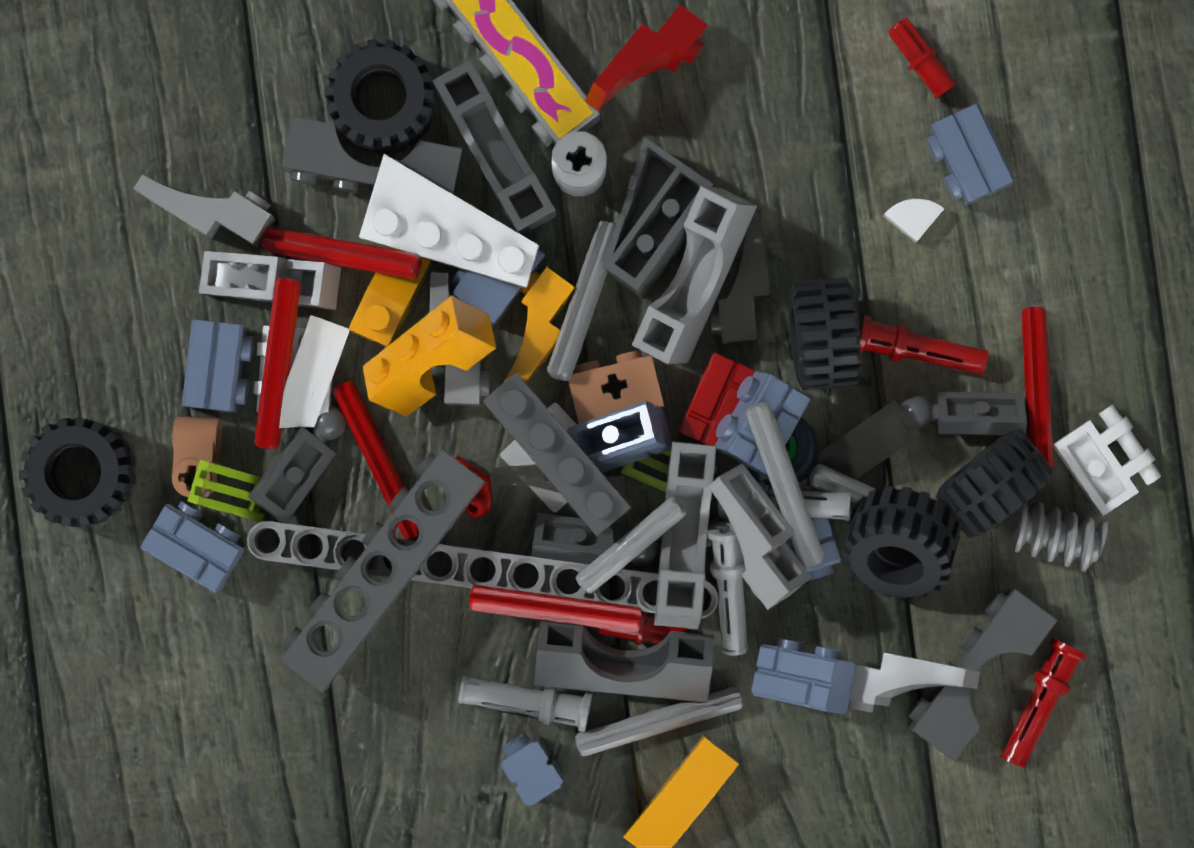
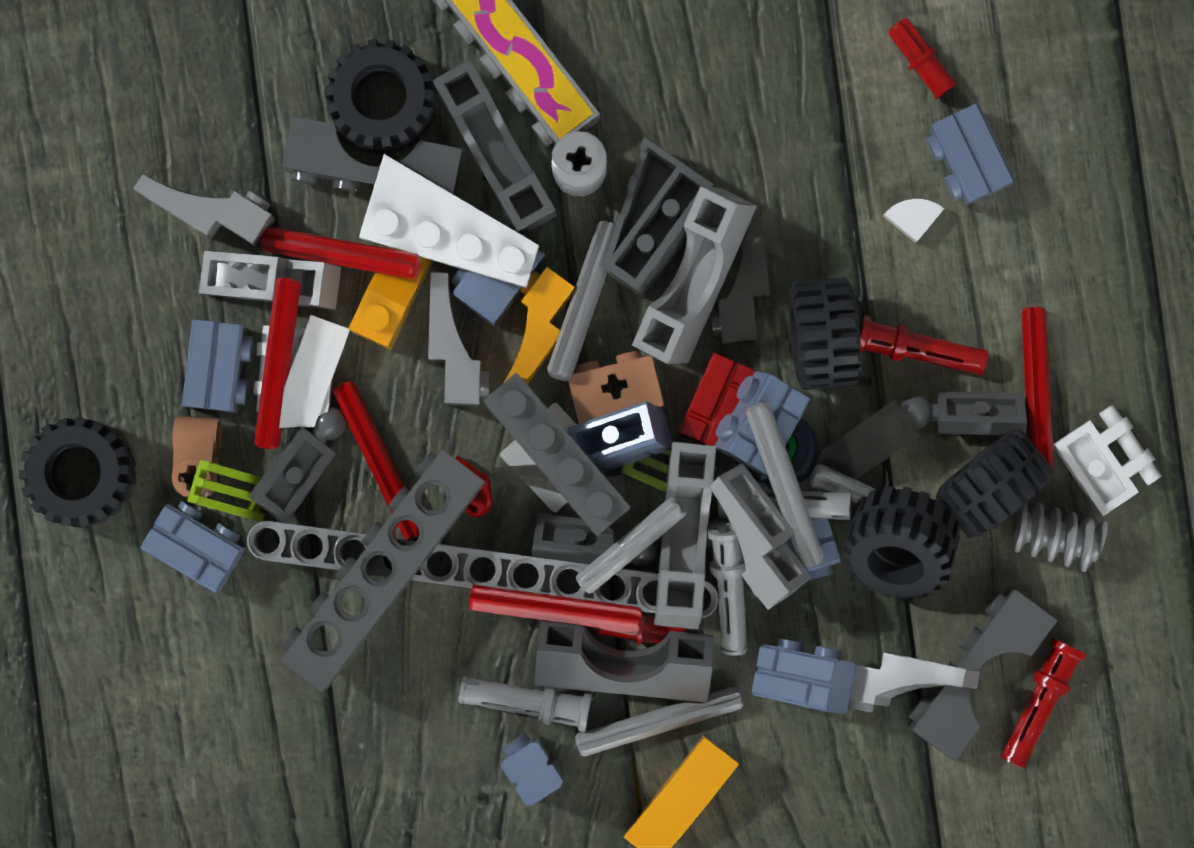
light orange arch [363,296,496,417] -> none
red slope [584,4,708,112] -> none

